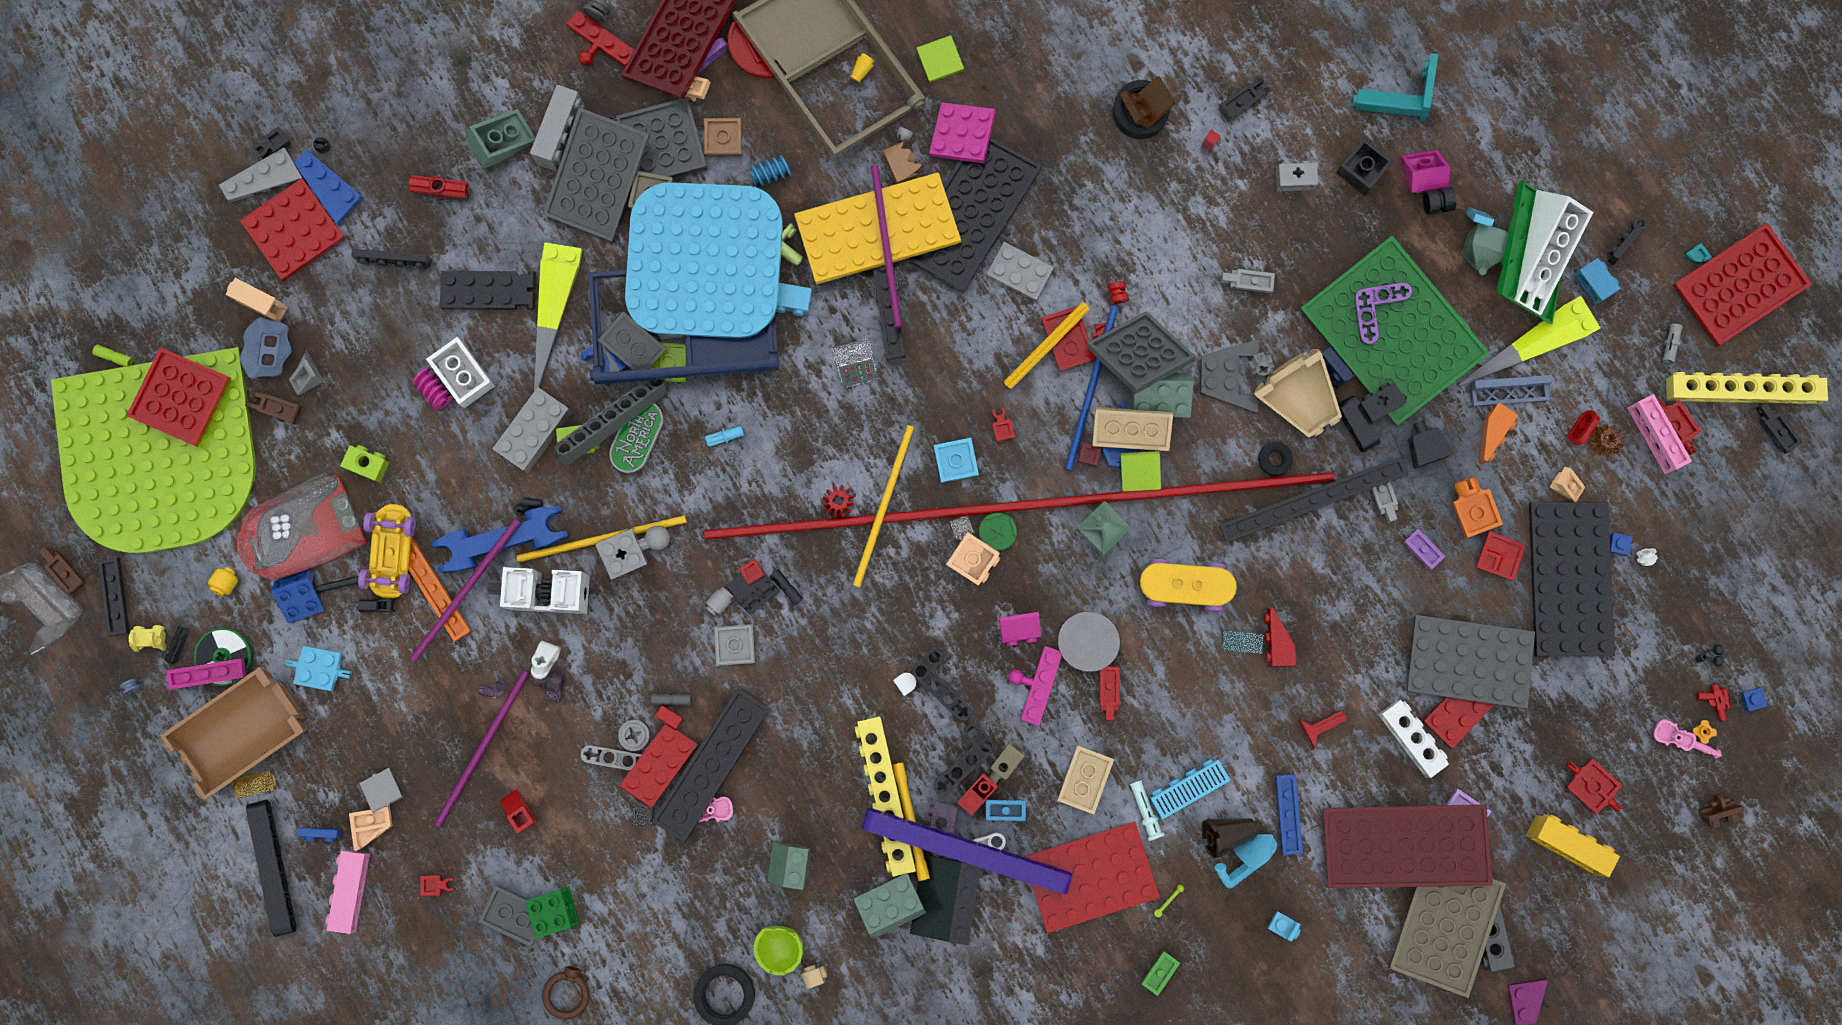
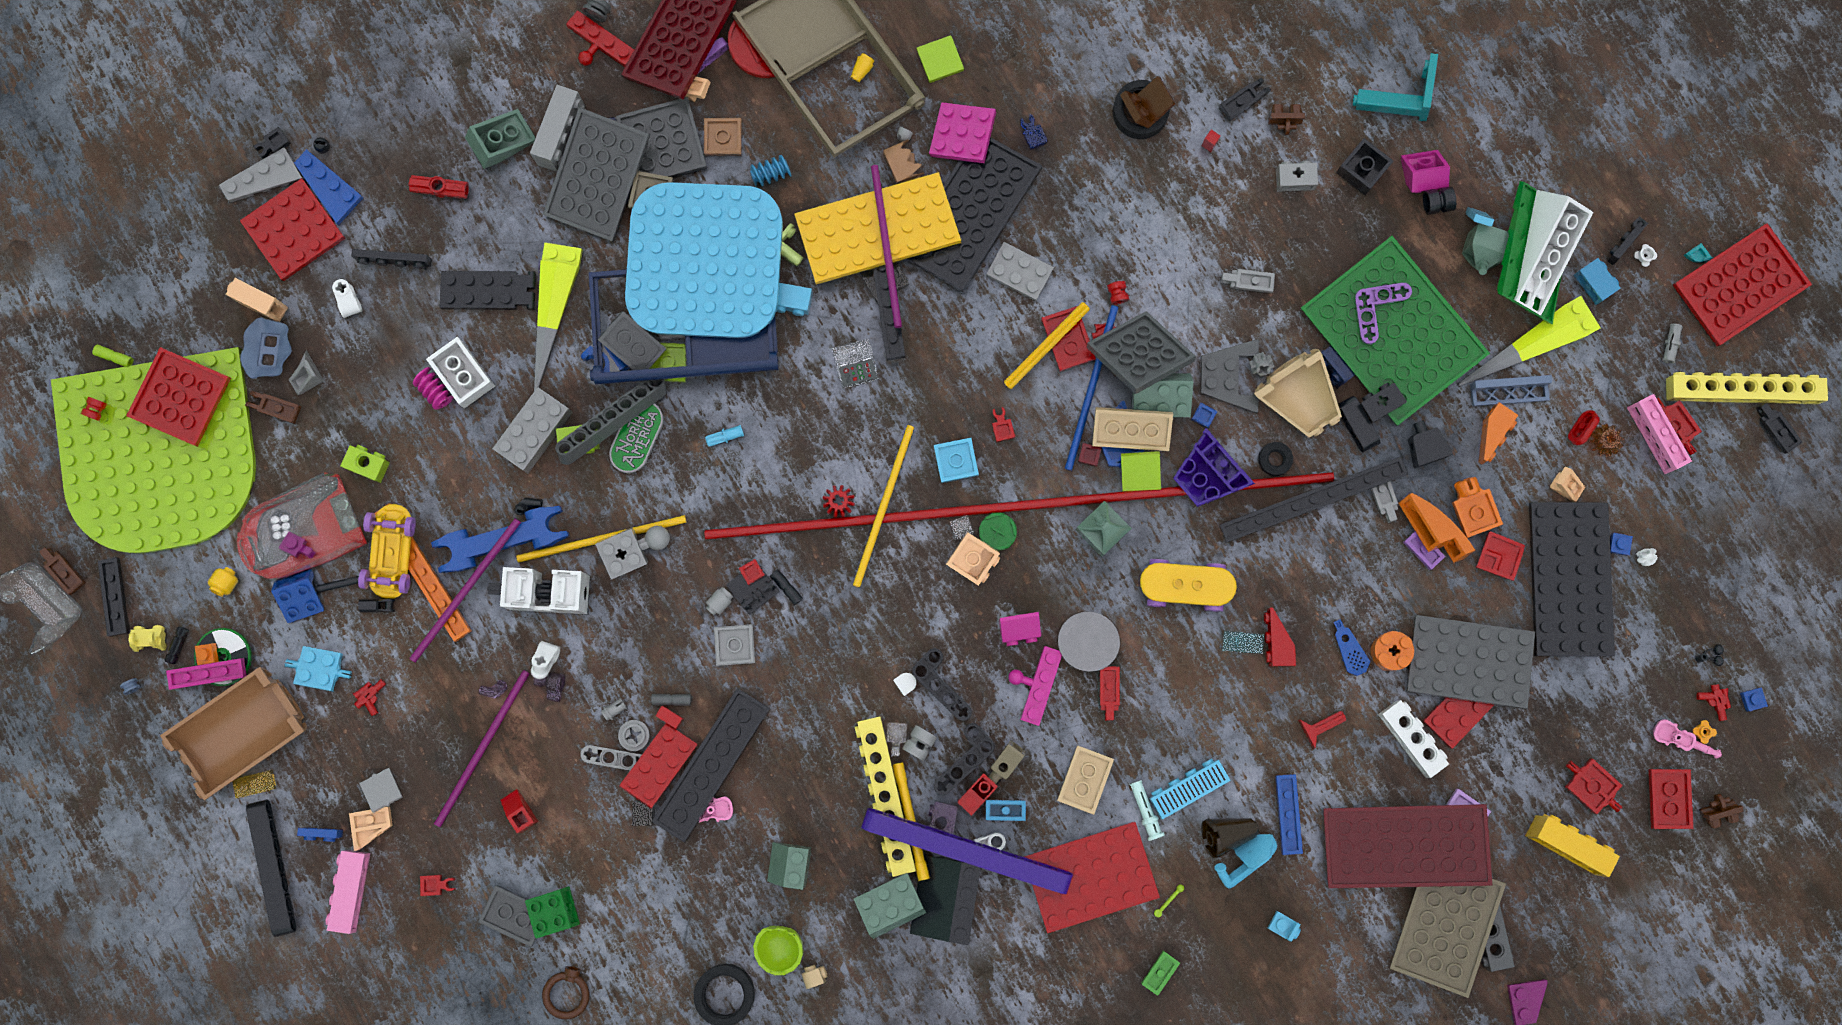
none -> red wheel [80,396,107,421]
none -> orange plate [195,643,219,665]
none -> magenta plate [279,532,316,559]
none -> white piece [332,279,362,318]
none -> red piece [353,679,386,717]
none -> light grey pin [601,698,627,721]
none -> clear plate [886,722,907,757]
none -> light grey wheel [902,725,937,761]
none -> clear blue plate [1020,114,1048,150]
none -> dark purple wedge [1173,428,1255,507]
none -> blue tile [1191,403,1218,429]
none -> reddish brown hips [1268,104,1305,135]
none -> blue piece [1334,619,1370,676]
none -> orange brick [1370,631,1414,671]
none -> orange slope [1398,493,1475,563]
none -> white plate [1634,244,1657,267]
none -> red plate [1648,769,1694,829]

